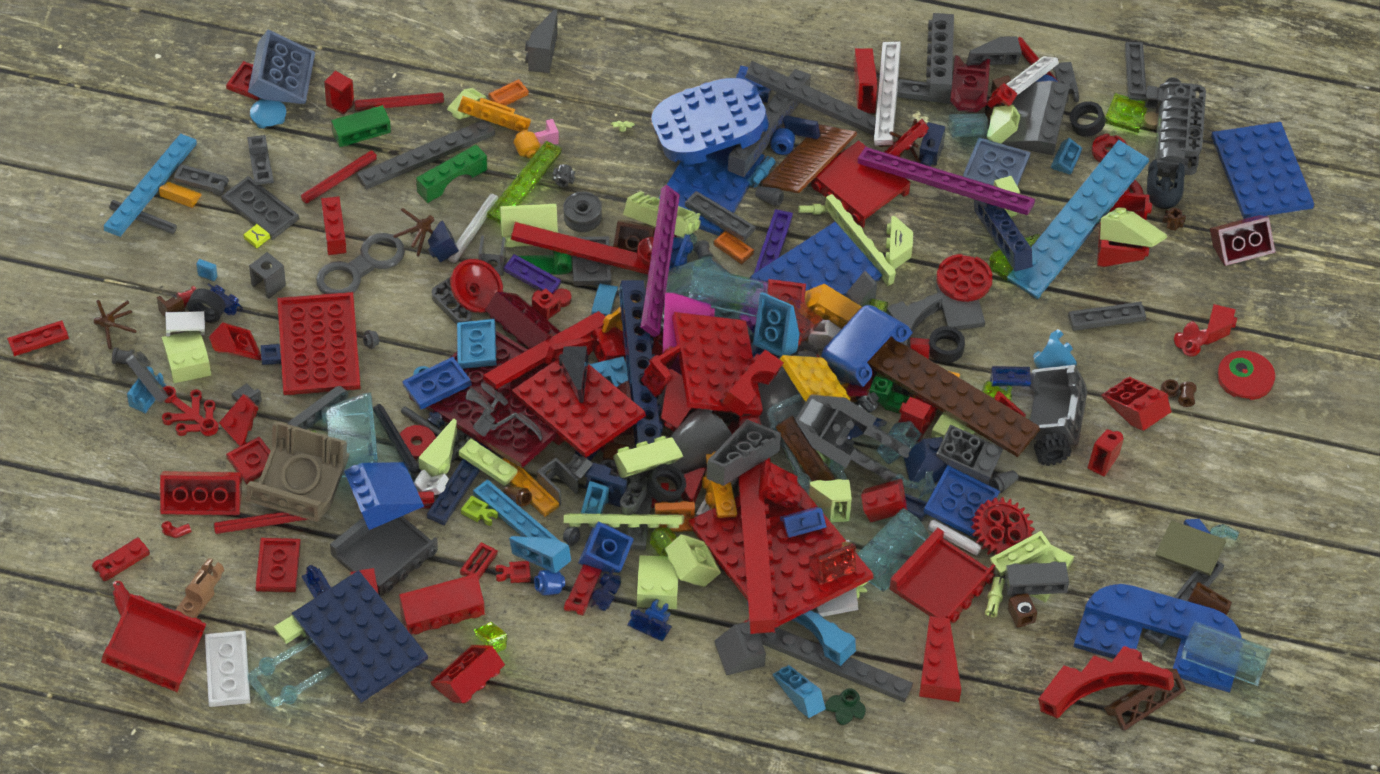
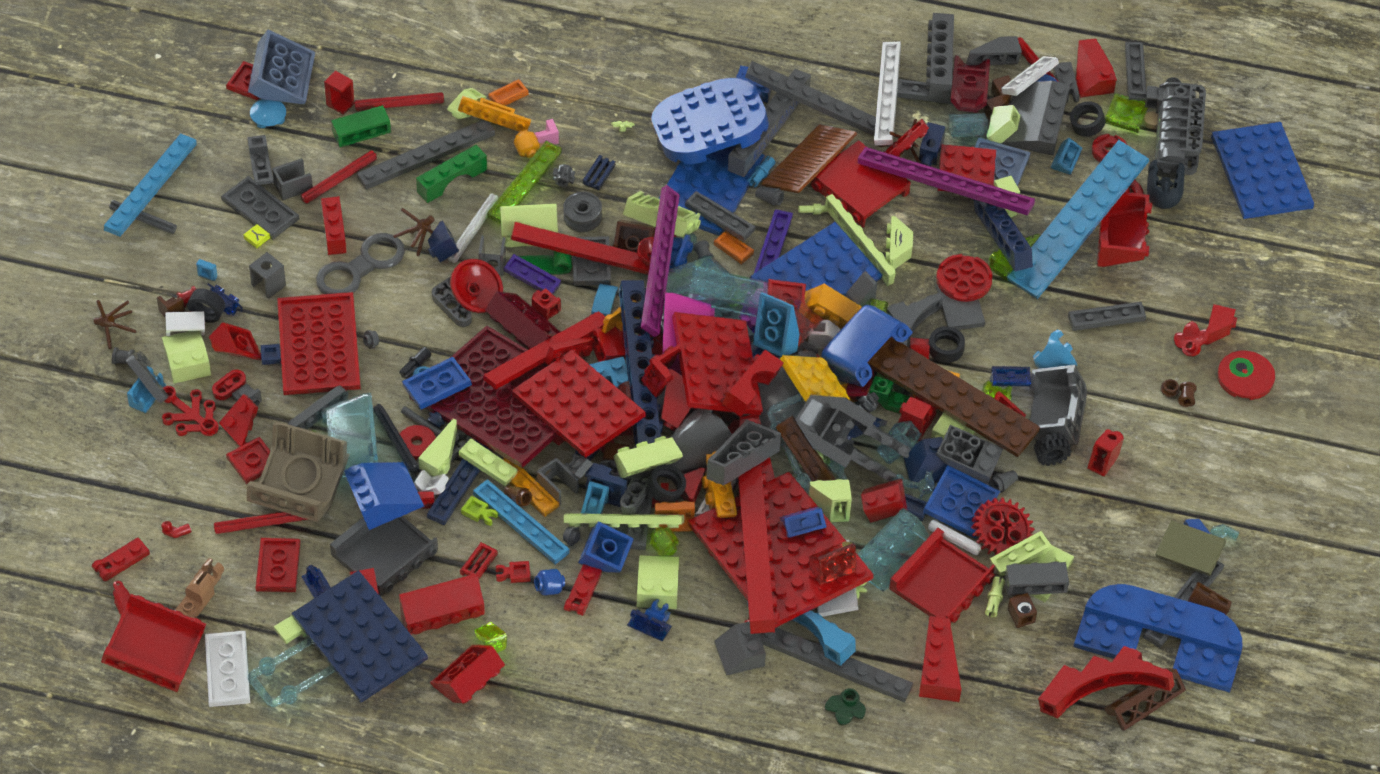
red plate [7,320,69,356] -> none
light orange slope [159,182,201,208] -> none
red slope [160,471,242,515] -> none
dark grey plate [174,164,229,196] -> none
dark azure tile [457,319,497,369] -> none
dark grey plant [466,382,542,441] -> none
dark azure slope [509,536,571,573] -> none
dark grey slope [525,9,558,73] -> none
red tile [553,288,572,307] -> none
black slope [559,346,589,403] -> none
clear blue hinge [590,569,622,611] -> none
yellowish green brick [665,534,721,587] -> none
red plate [758,460,801,510] -> none
blue head [770,128,795,155] -> none
dark azure slope [772,665,826,718] -> none
dark blue tile [783,115,820,139] -> none
red slope [854,48,877,113] -> none
red bracket [987,83,1017,108] -> none
yellowish green slope [1100,208,1167,247] -> none
red slope [1101,376,1171,431] -> none
reddish brown gear [1162,207,1186,231] -> none
clear light blue slope [1181,621,1272,686] -> none
dark red slope [1210,215,1276,266] -> none
none -> red plate [212,369,246,400]
none -> dark grey piece [272,158,313,200]
none -> black axle [399,347,431,379]
none -> dark blue tile [583,155,616,190]
none -> red plate [937,144,996,192]
none -> red wedge [1076,38,1117,98]

